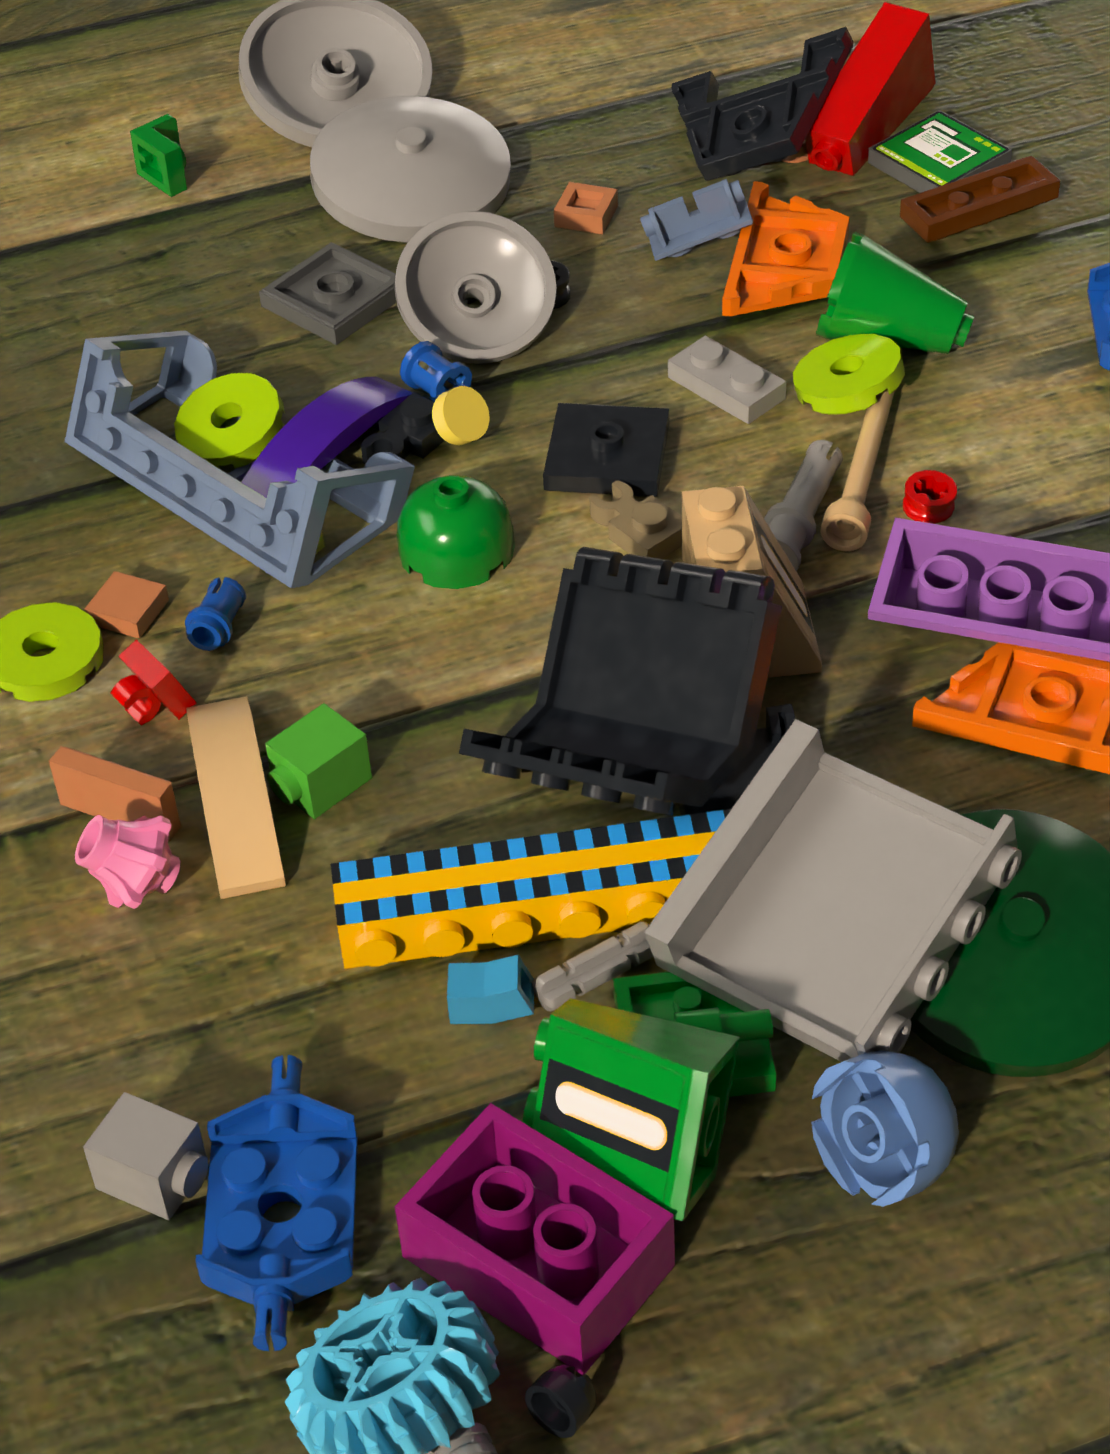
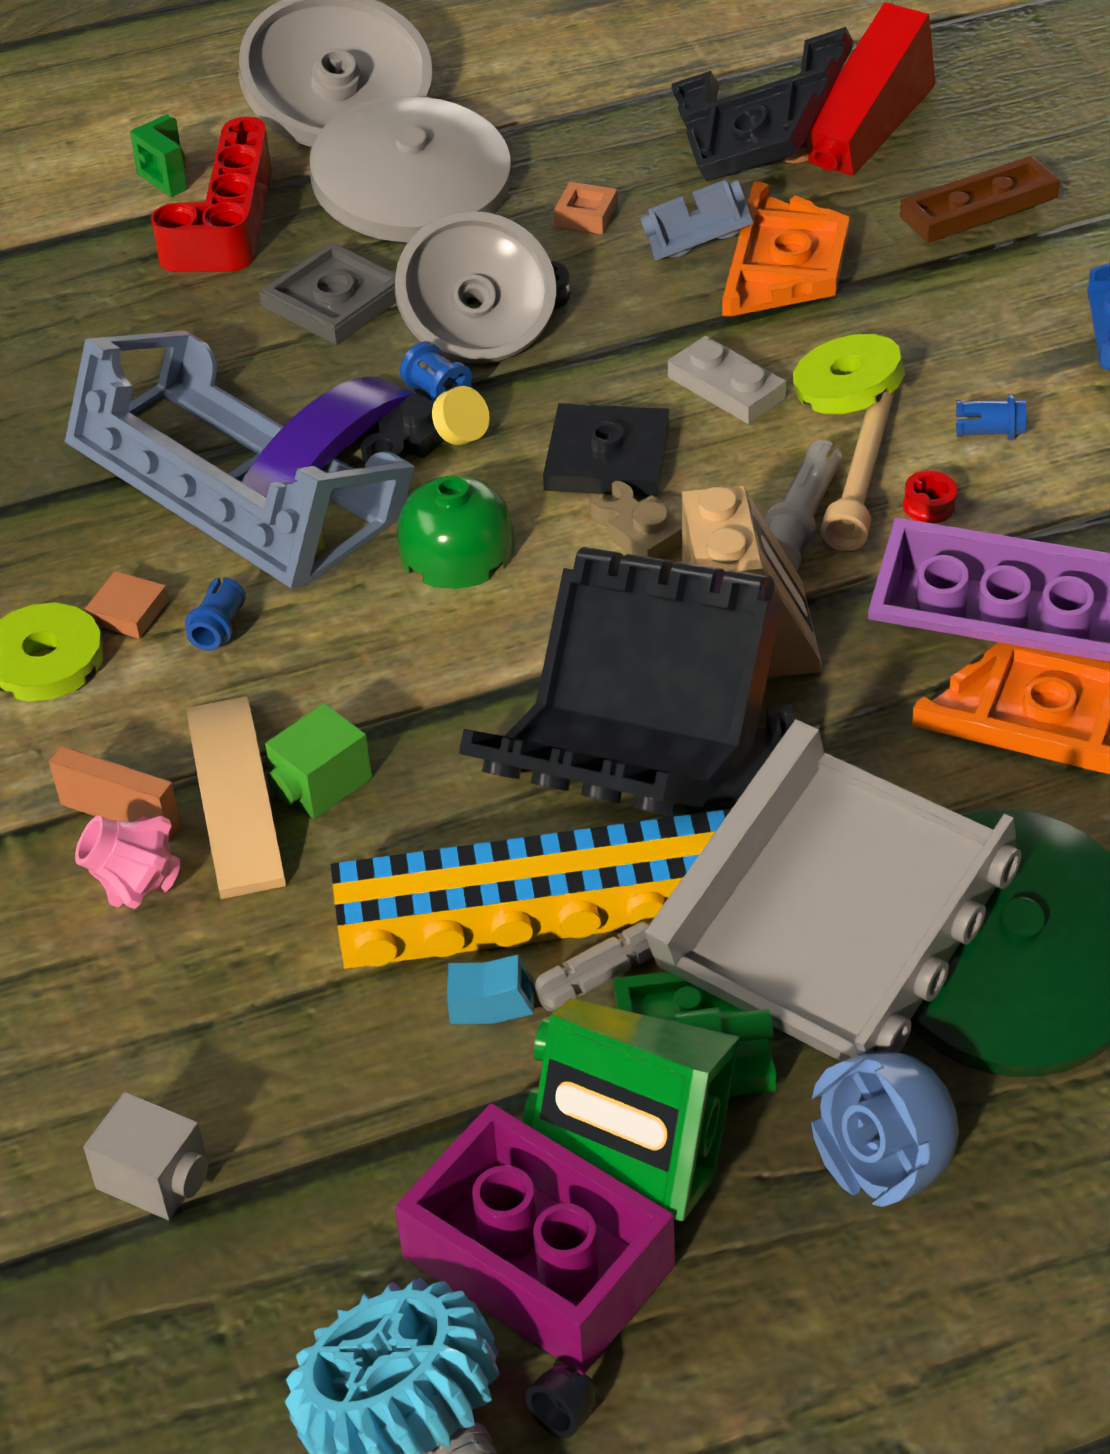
red tile [110,639,197,726] -> none
lime tile [174,373,285,469] -> none
blue plate [196,1055,358,1351] -> none
green cone [816,231,975,354] -> none
tile [868,110,1012,193] -> none
none -> red beam [151,116,272,272]
none -> blue pin [956,394,1026,440]

